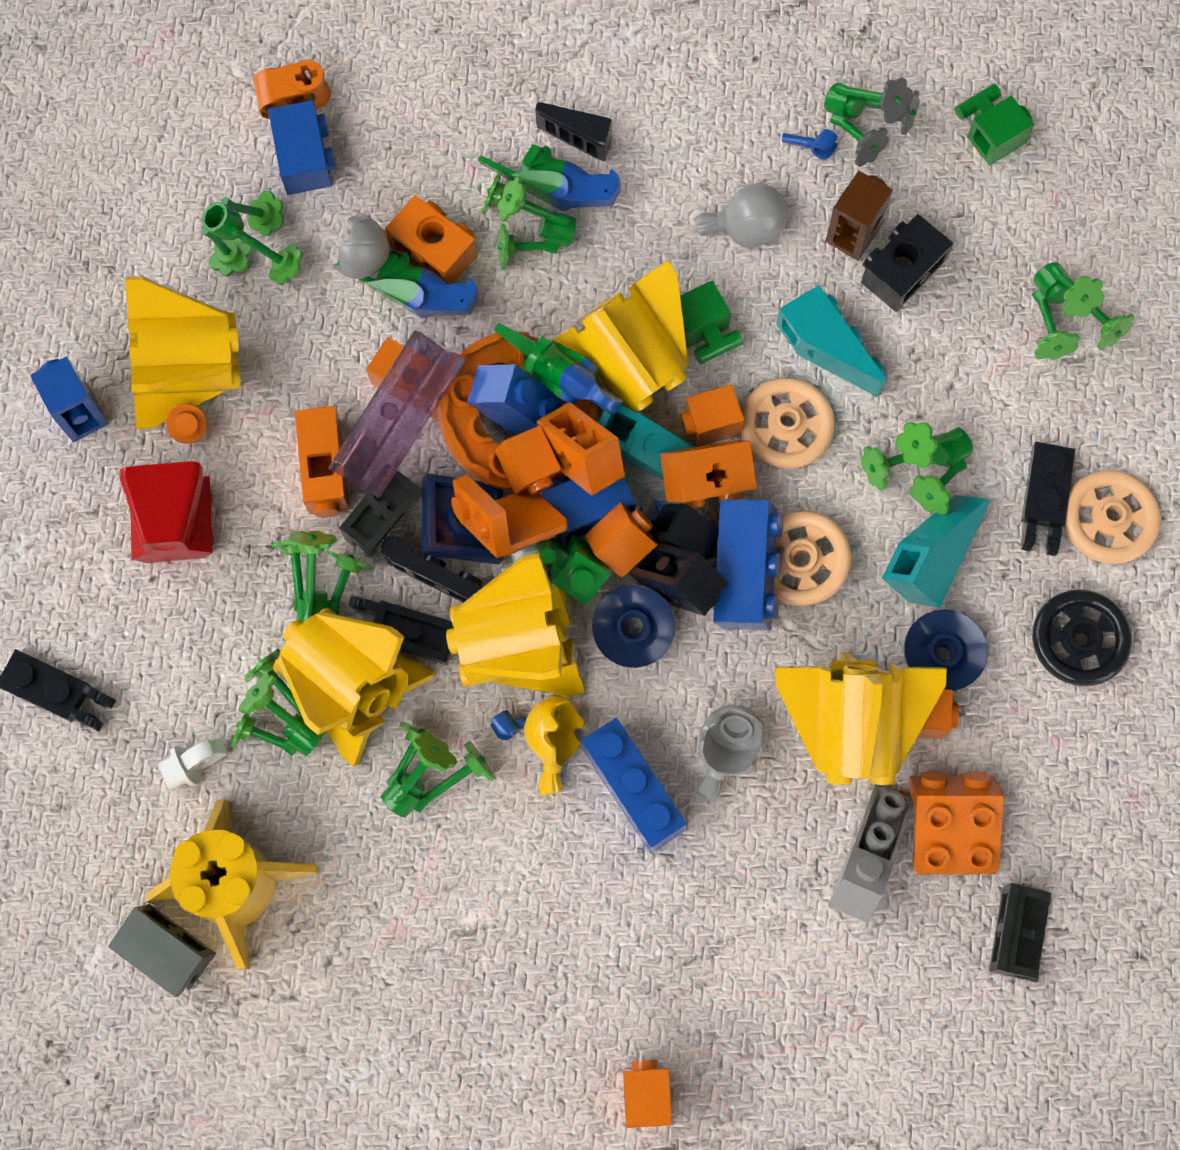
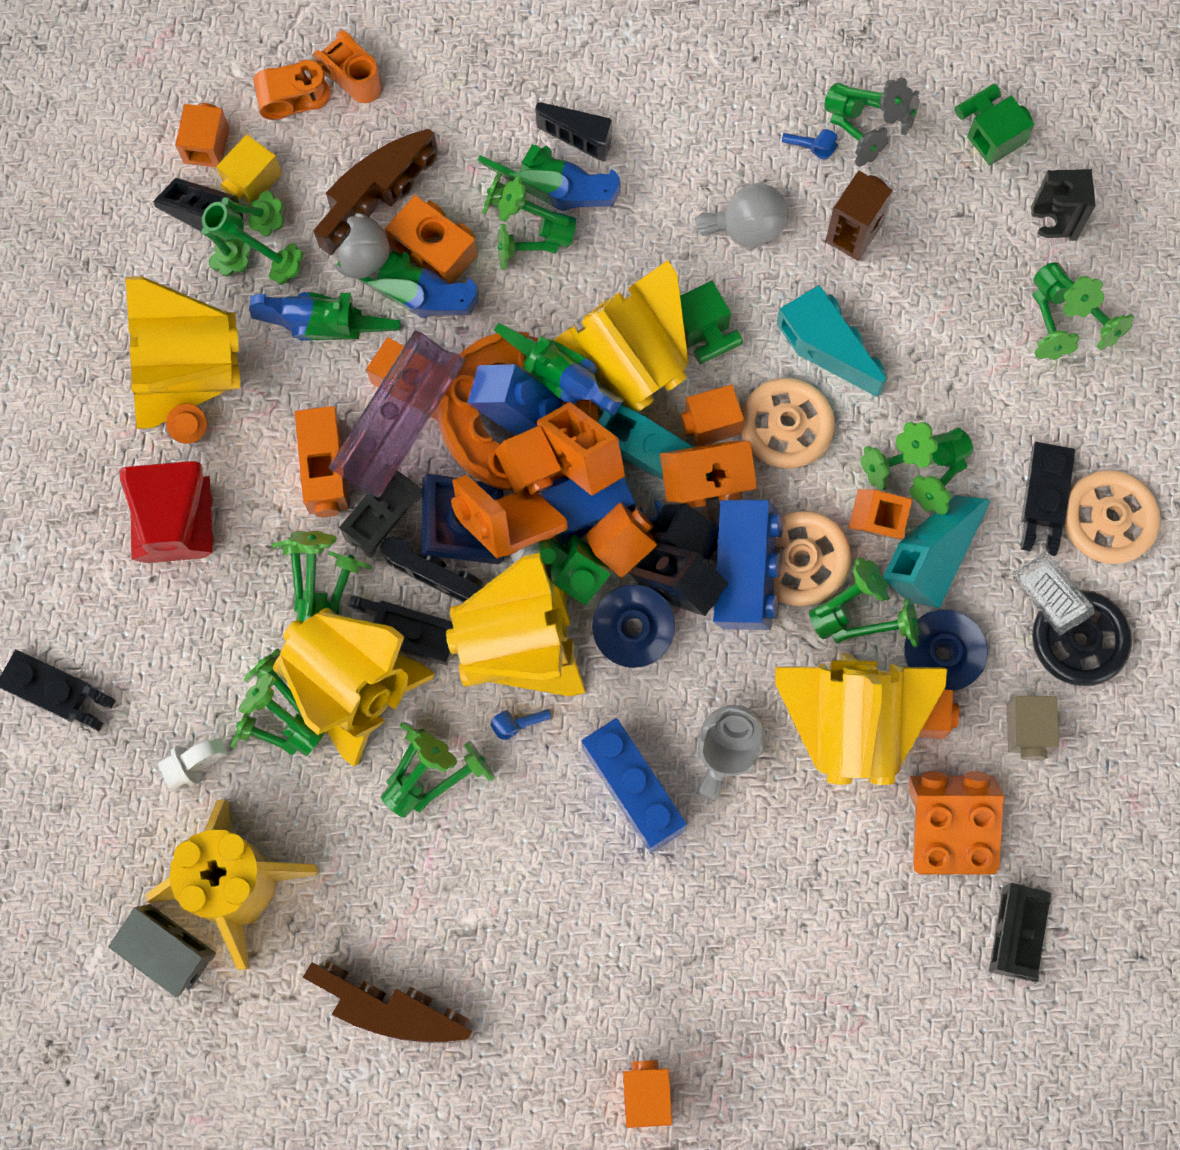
blue brick [30,356,109,443] -> none
blue brick [268,100,336,195] -> none
yellow hair [523,695,585,795] -> none
light grey slope [828,784,914,923] -> none
black brick [861,214,954,312] -> none
none -> black slope [153,178,243,241]
none -> orange brick [175,103,229,167]
none -> yellow brick [216,134,282,205]
none -> animal [249,292,401,341]
none -> reddish brown slope [303,960,475,1043]
none -> orange piece [312,29,383,103]
none -> reddish brown slope [313,129,438,255]
none -> plant [809,557,920,647]
none -> orange brick [848,489,913,540]
none -> dark tan brick [1006,696,1059,760]
none -> clear tile [1012,551,1095,636]
none -> pearl dark grey hinge [1031,169,1096,241]

